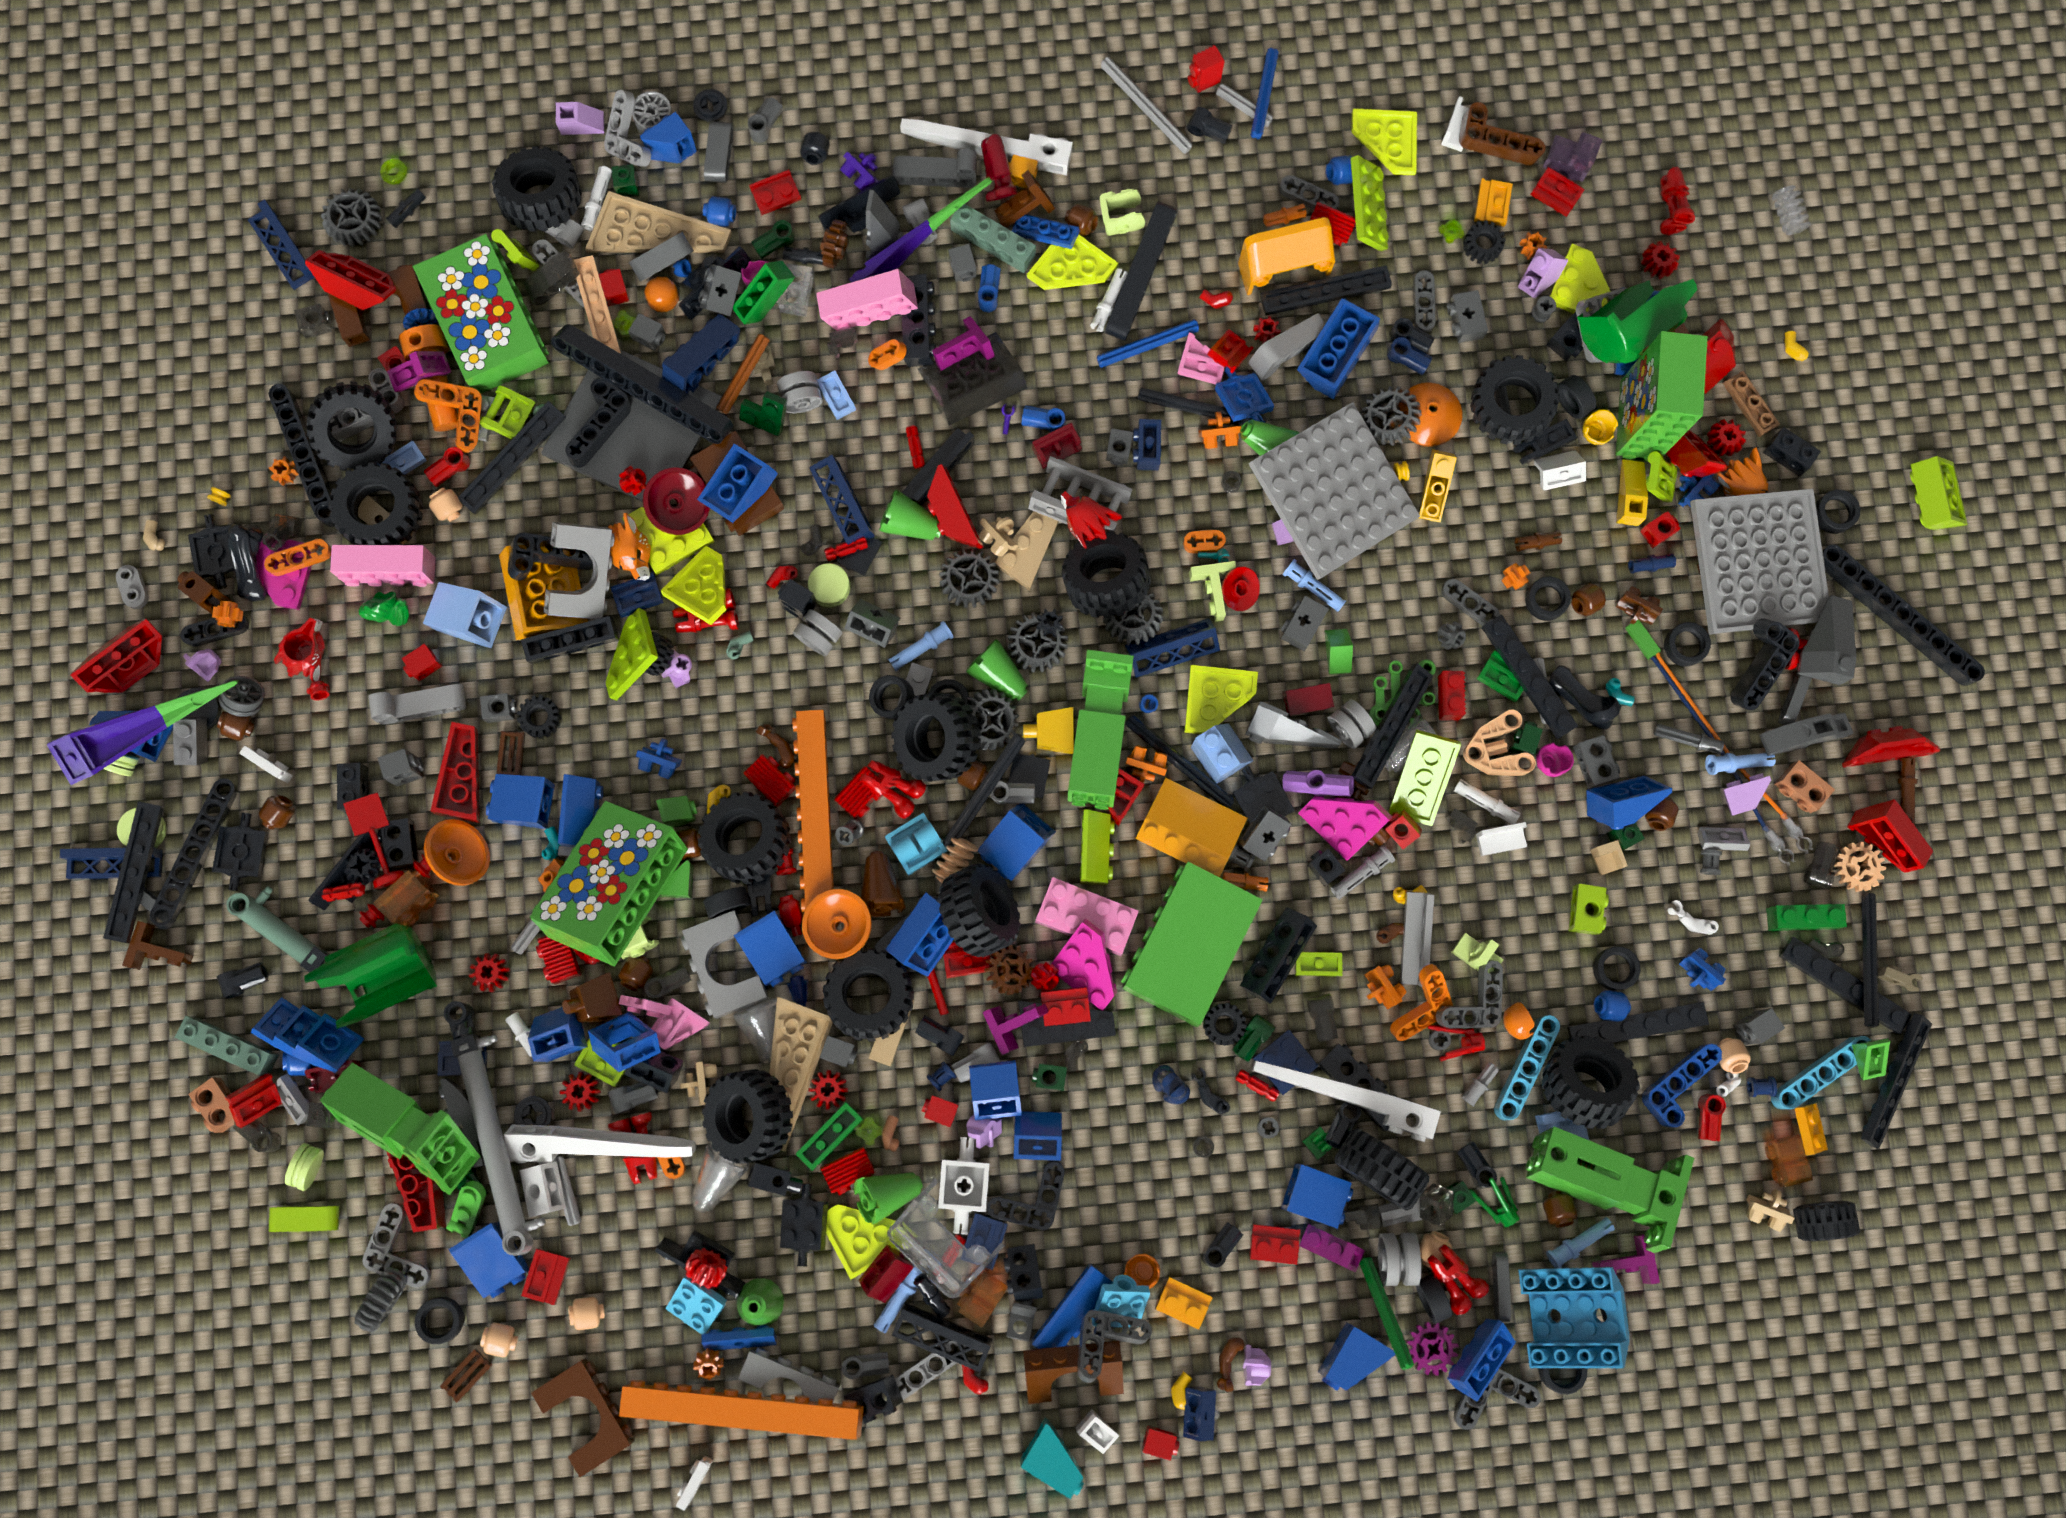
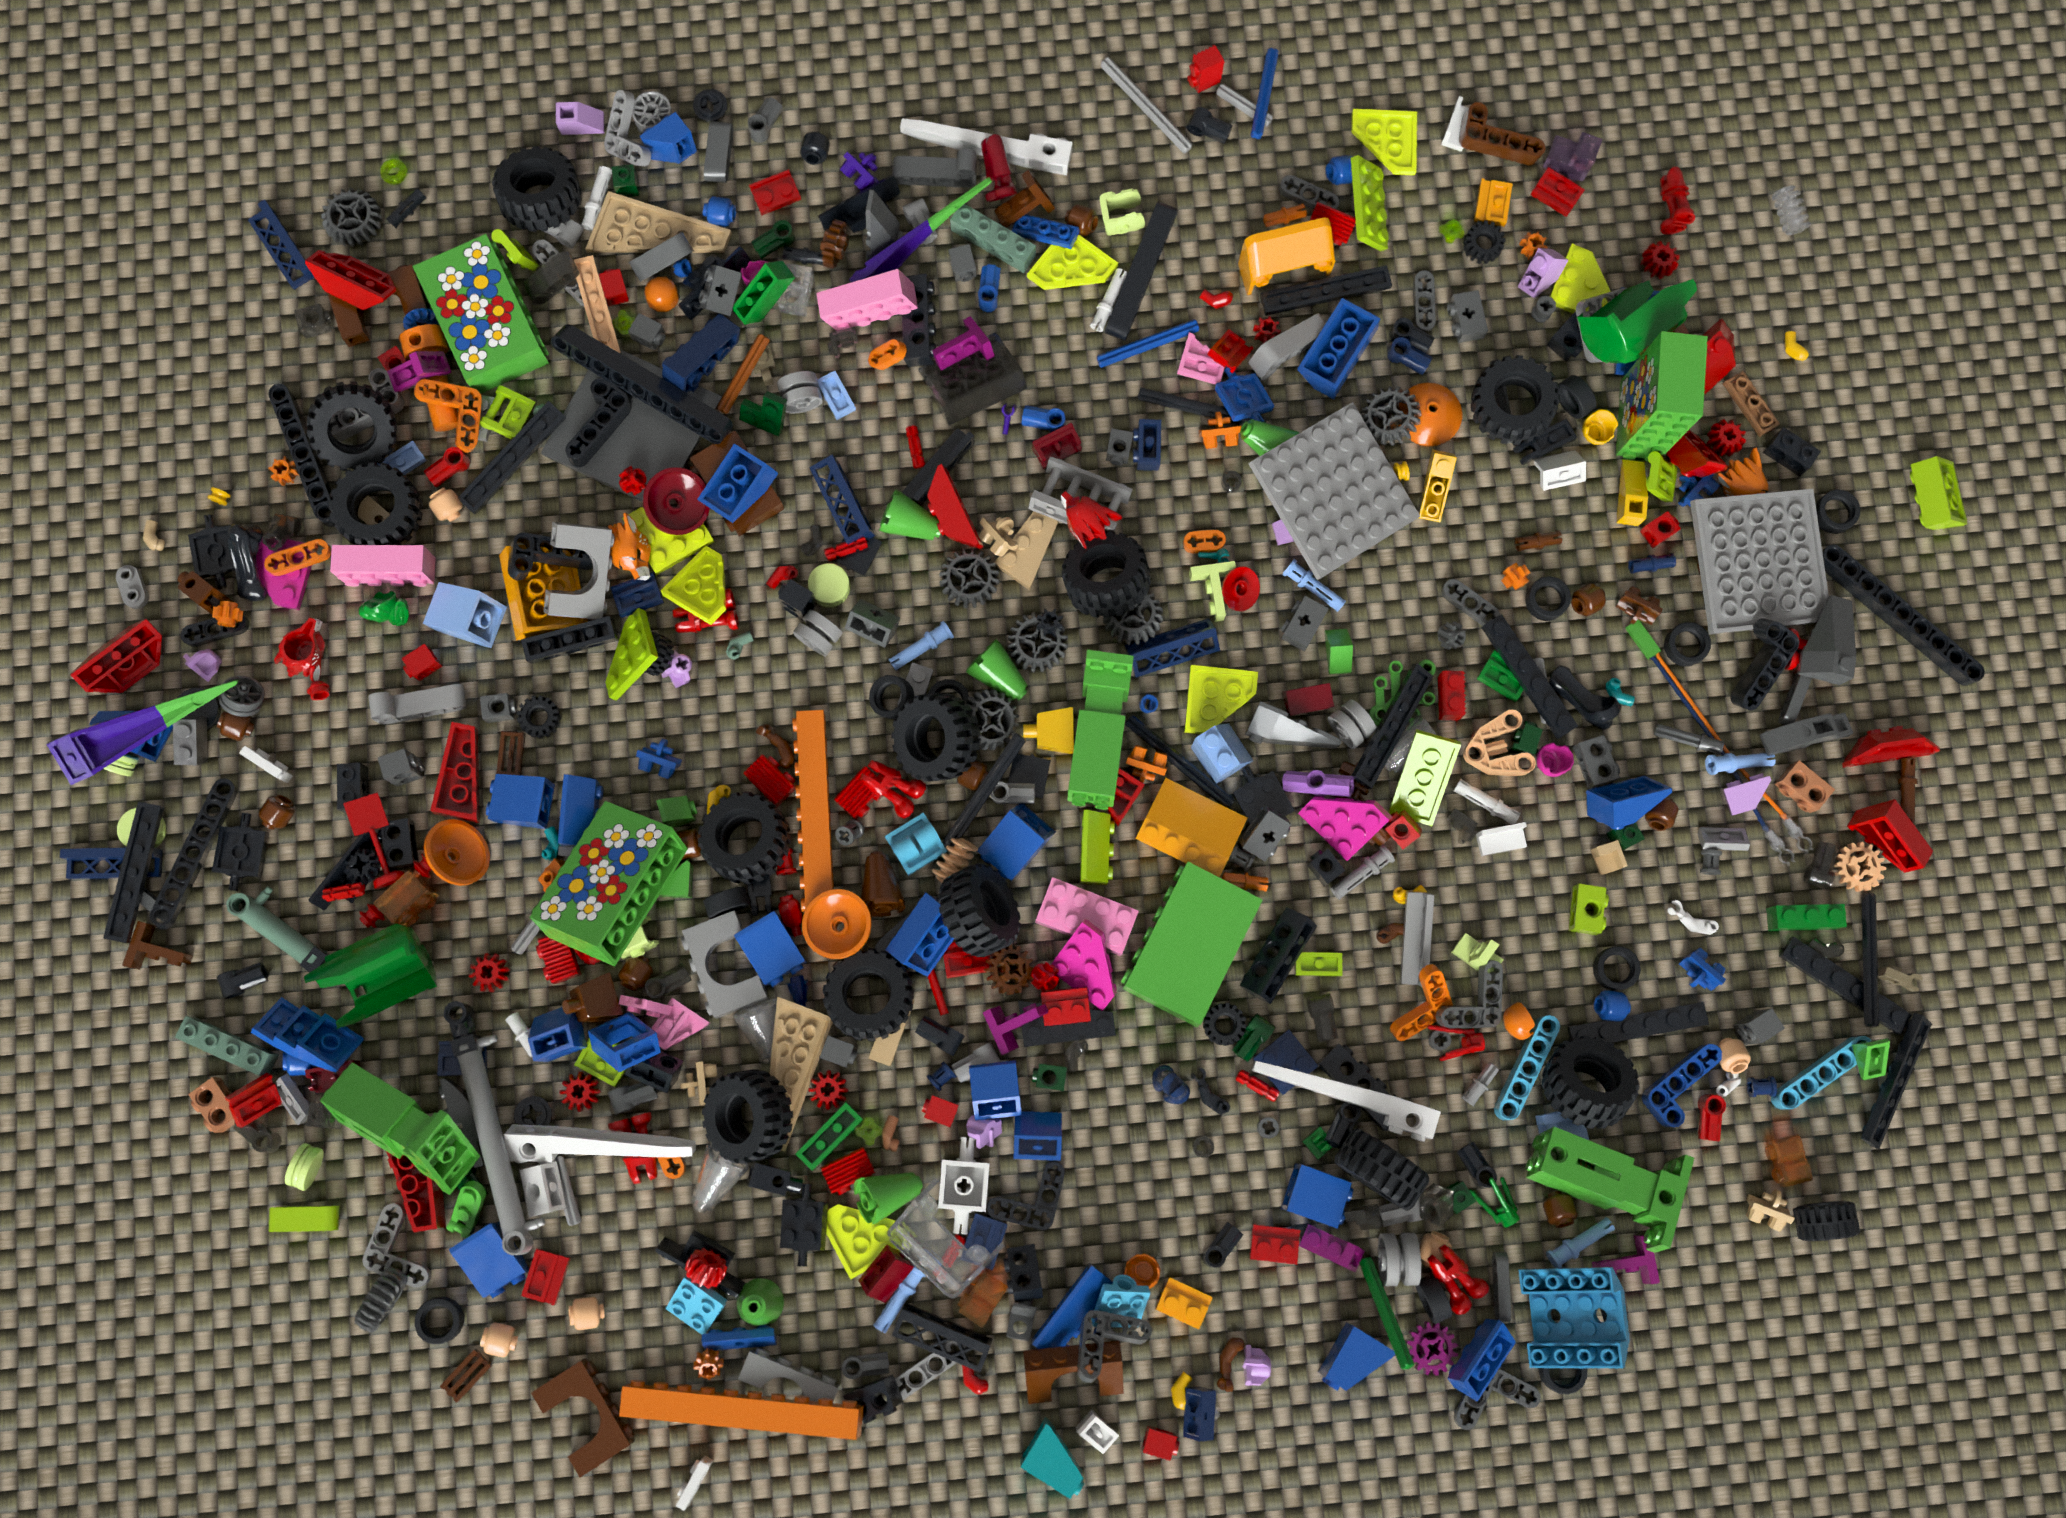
black pin [913,1273,951,1319] -> none
light orange brick [1008,154,1038,188] -> none
orange hips [1364,965,1407,1010] -> none
light orange plate [1795,1103,1828,1155] -> none

